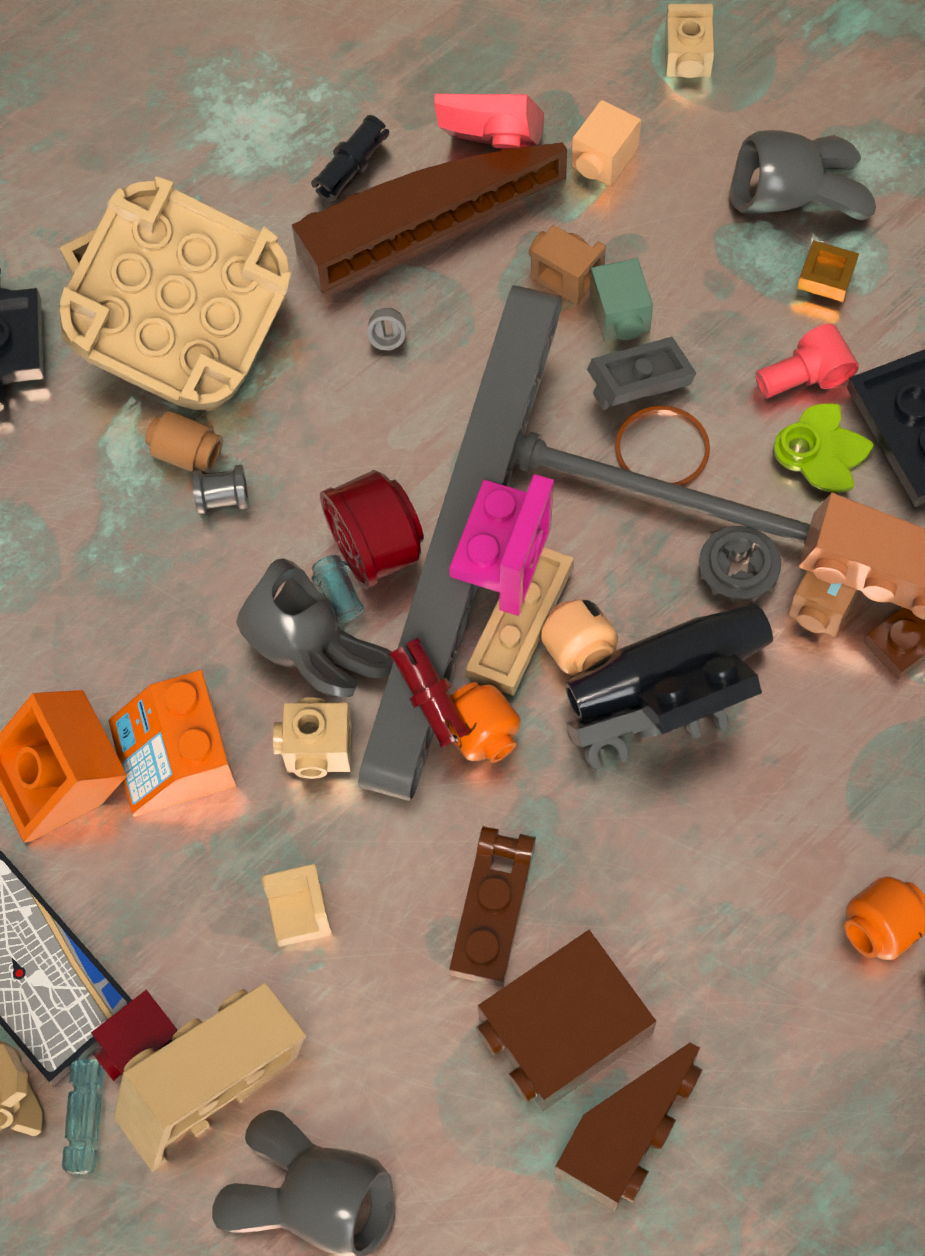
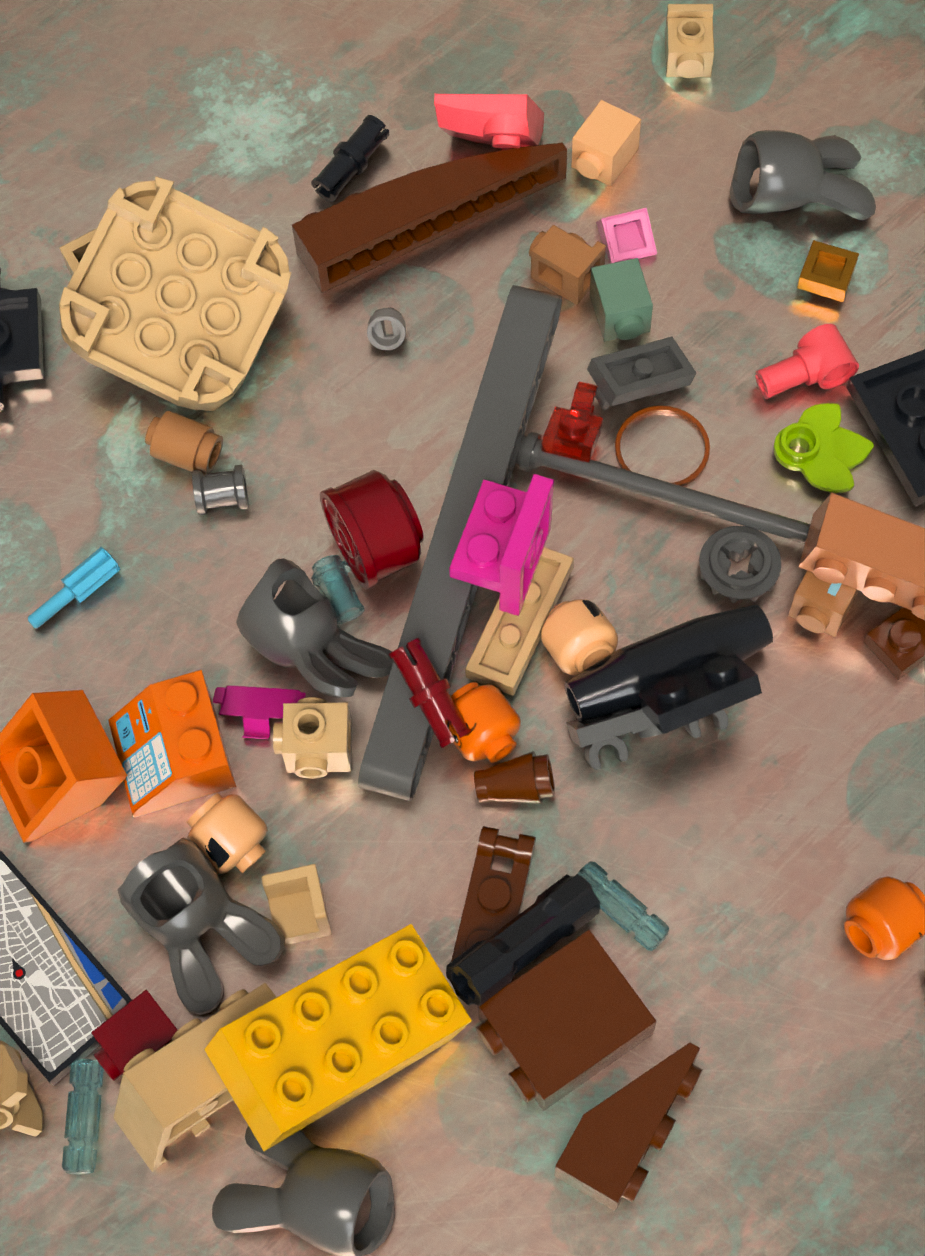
none -> medium azure axle [28,547,120,628]
none -> dark grey piece [117,837,285,1015]
none -> light nougat head [186,793,268,874]
none -> yellow brick [204,924,472,1151]
none -> dark pink piece [213,685,306,739]
none -> black axle [446,874,600,1006]
none -> reddish brown cone [474,751,555,804]
none -> clear red plate [541,381,603,463]
none -> clear light blue axle [577,861,669,951]
none -> bright pink slope [596,208,657,264]

